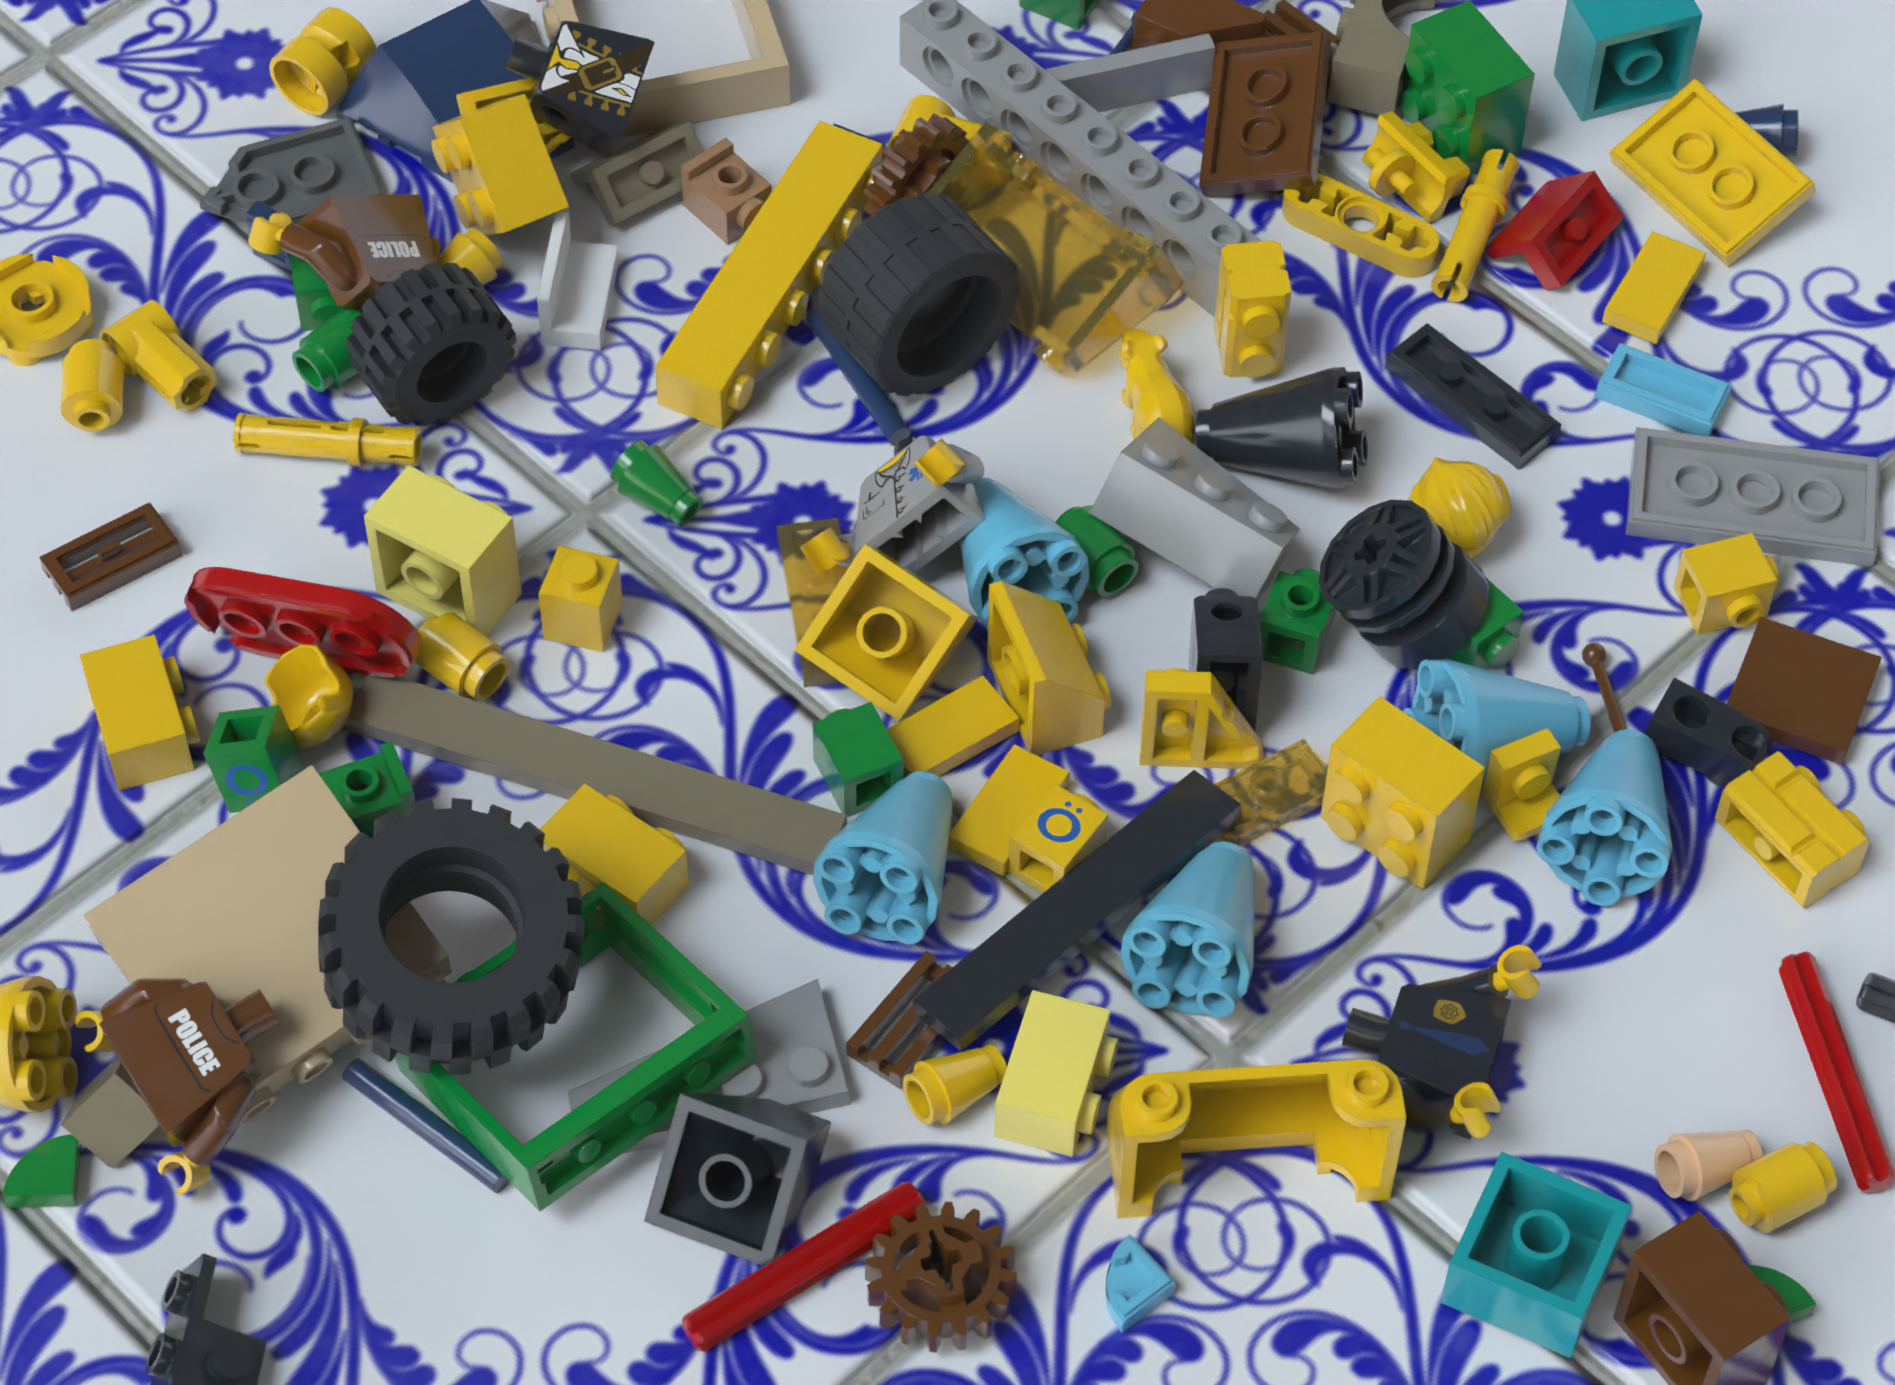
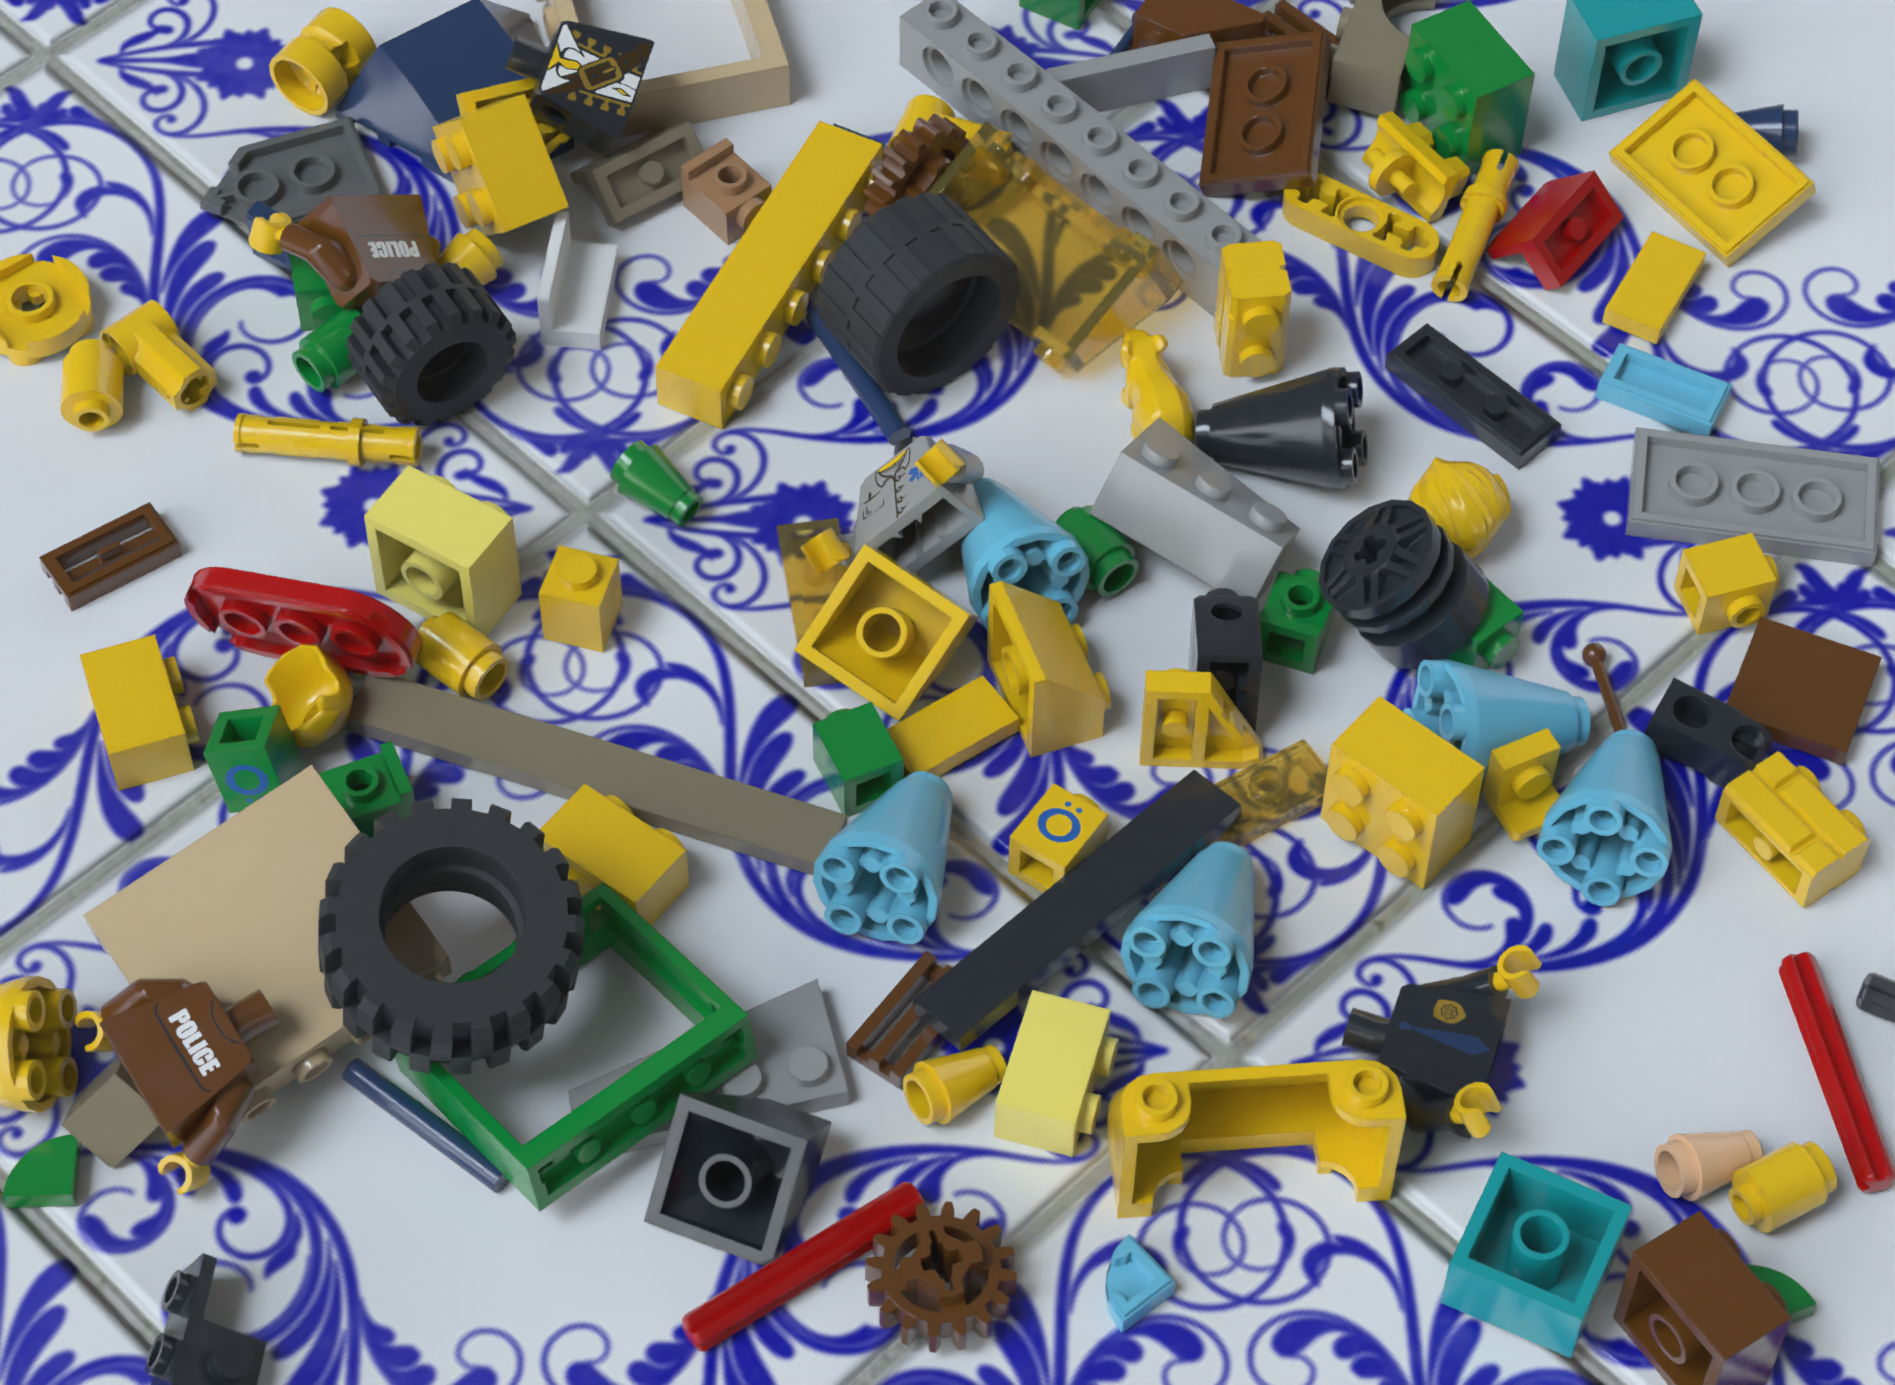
yellow tile [948,744,1070,876] -> none

